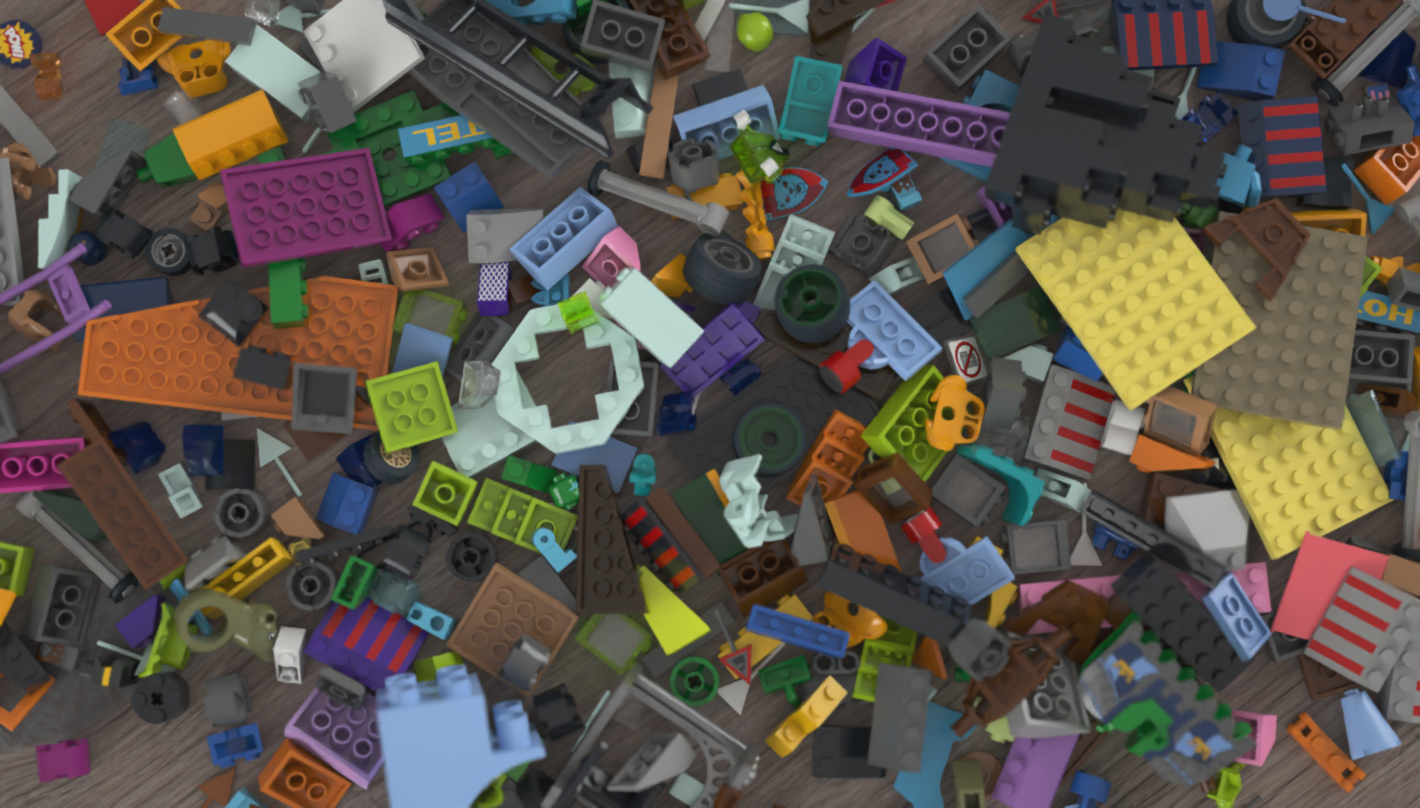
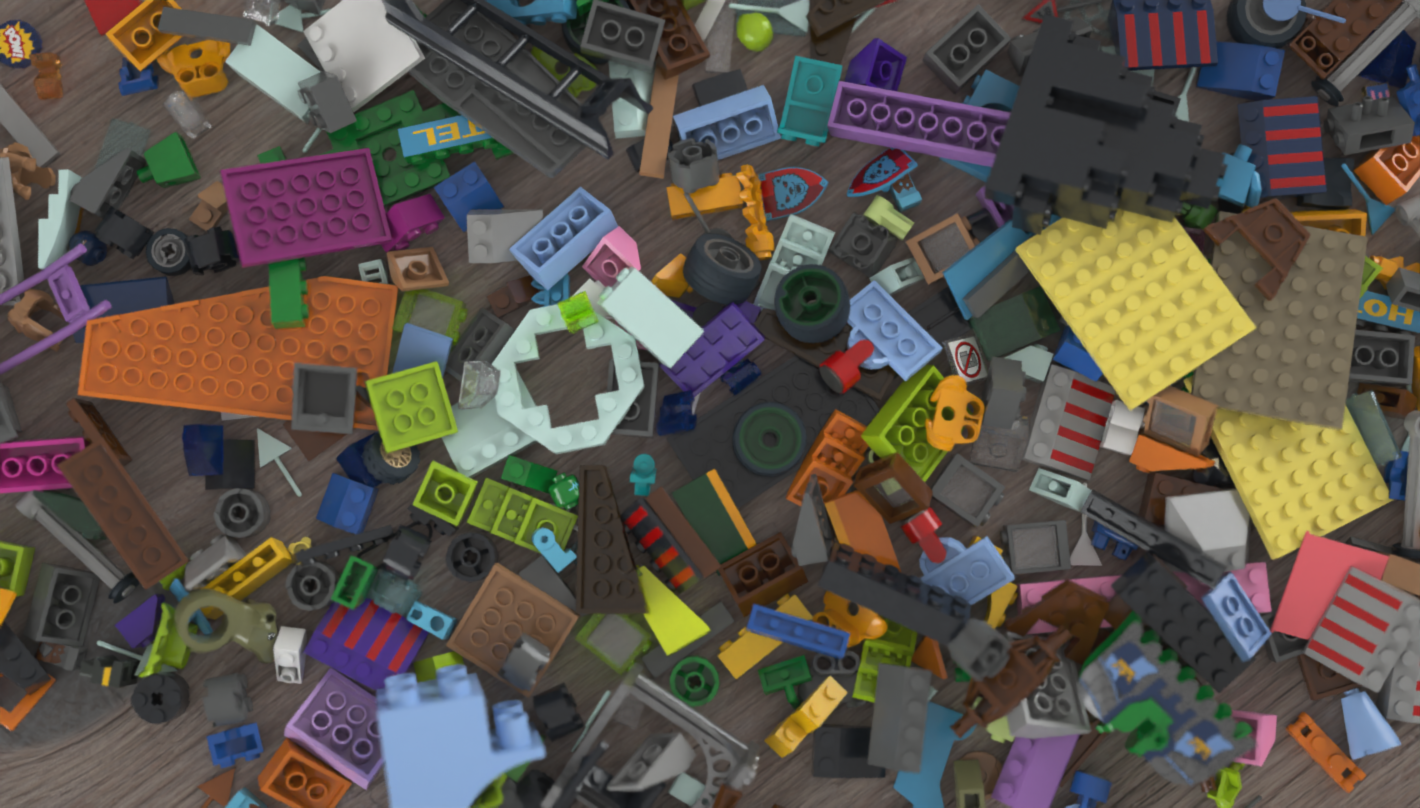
magenta brick [35,738,91,782] -> none
clear blue cylinder [108,421,165,474] -> none
light aqua slope [158,462,203,519] -> none
light orange slope [173,89,289,181] -> none
black slope [198,277,270,347] -> none
black brick [233,345,296,390] -> none
medium nougat slope [271,497,329,539] -> none
dark grey slope [315,668,368,709] -> none
dark purple panel [477,262,512,316] -> none
medium blue tile [551,421,638,493] -> none
light grey piece [587,160,729,236] -> none
piece [714,608,752,686] -> none
white piece [717,642,785,715] -> none
light aqua piece [719,454,799,547] -> none
clear neon green torso [729,110,790,184] -> none
teal bracket [956,443,1045,526] -> none
clear blue cylinder [1181,92,1238,143] -> none

